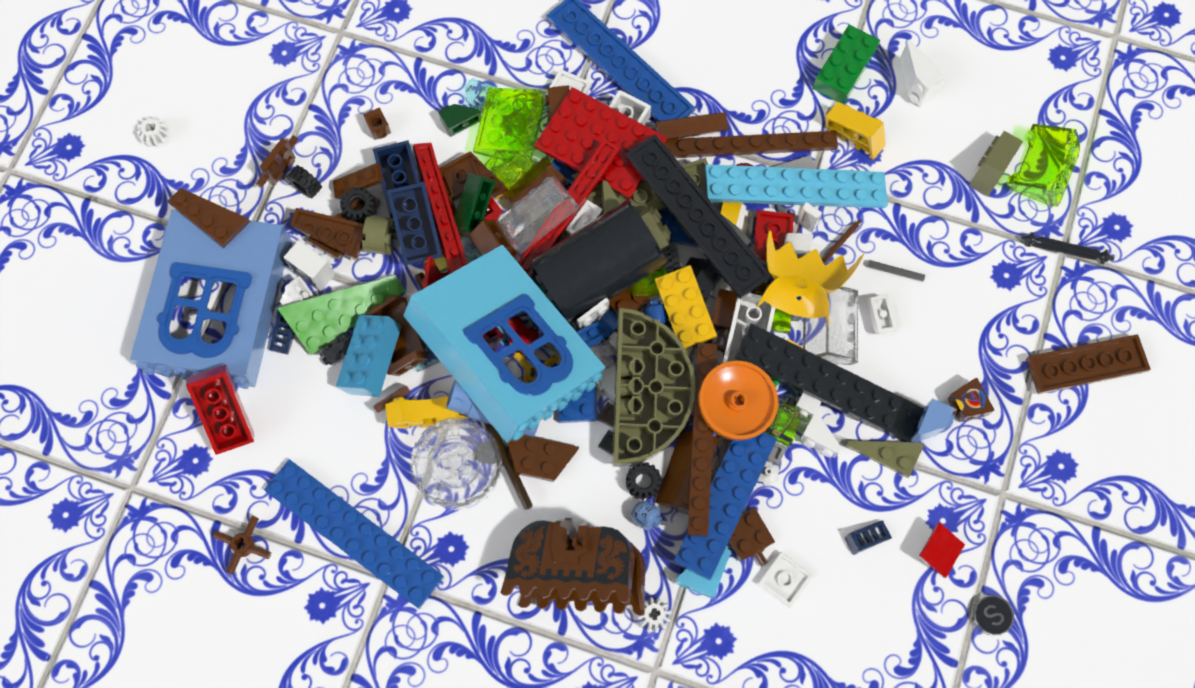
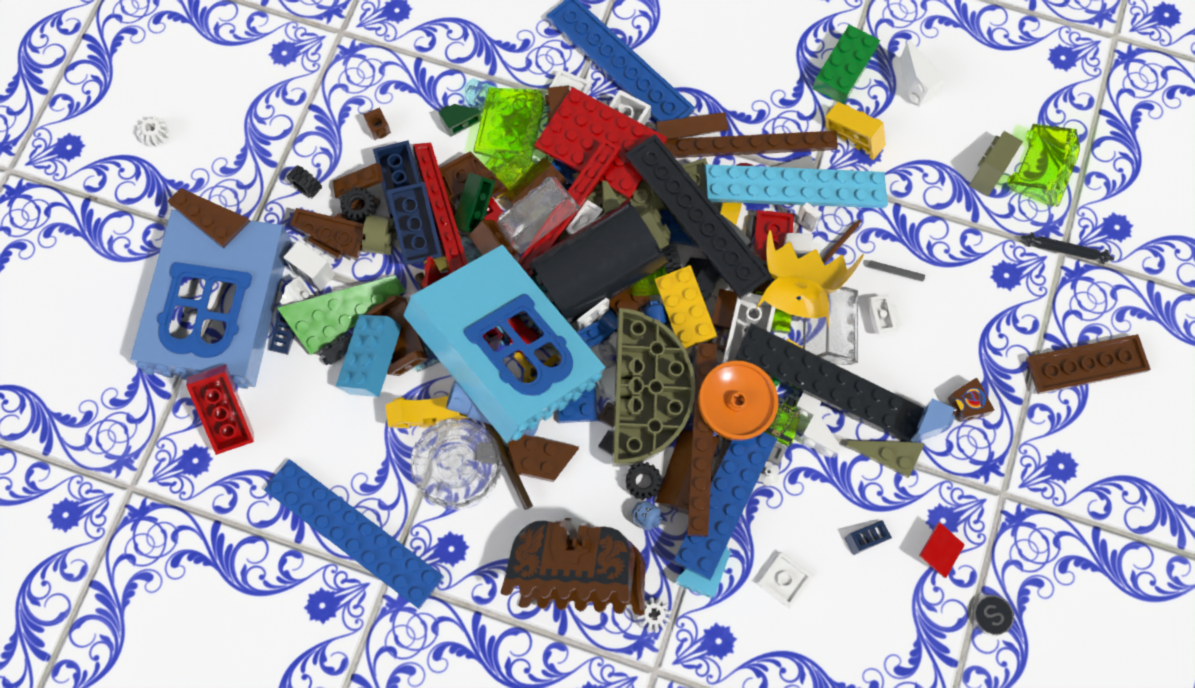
reddish brown bar [213,516,272,575] -> none
reddish brown plate [255,135,299,188] -> none
reddish brown tile [373,385,410,413] -> none
reddish brown plate [728,507,775,567] -> none

